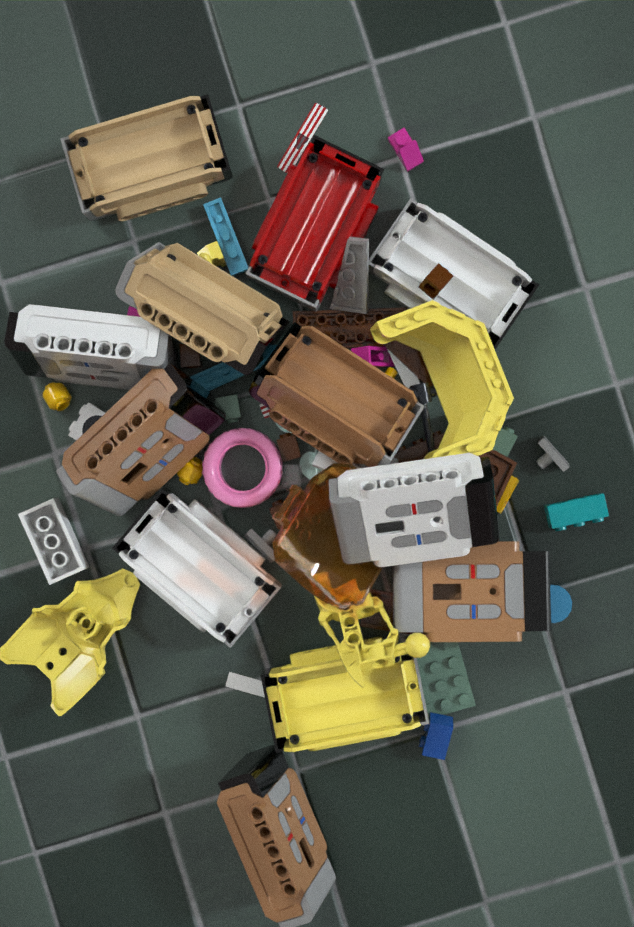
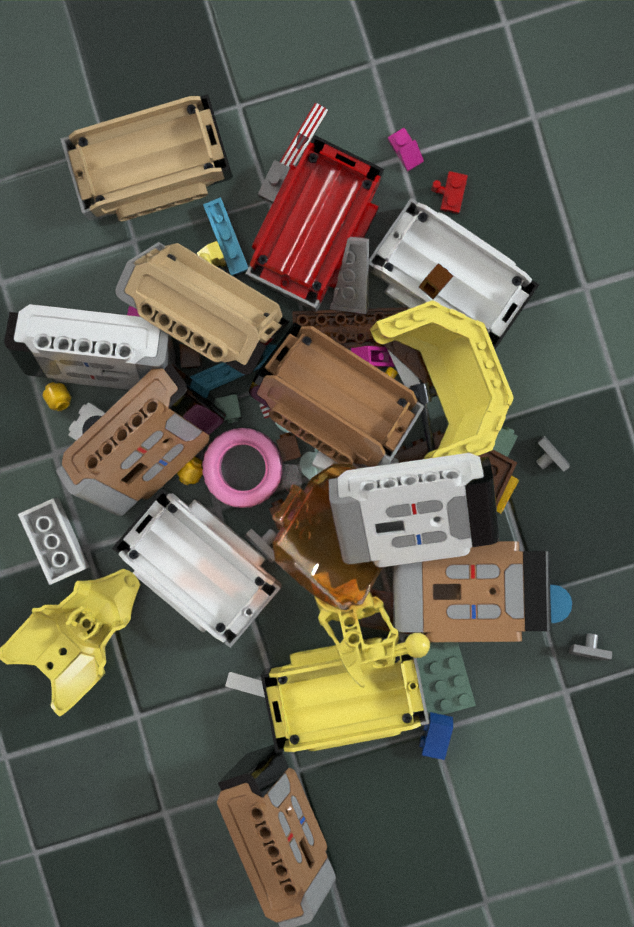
teal brick [544,493,609,531] -> none
none -> light grey tile [258,160,290,203]
none -> red plate [431,171,468,214]
none -> light grey tile [568,633,612,661]

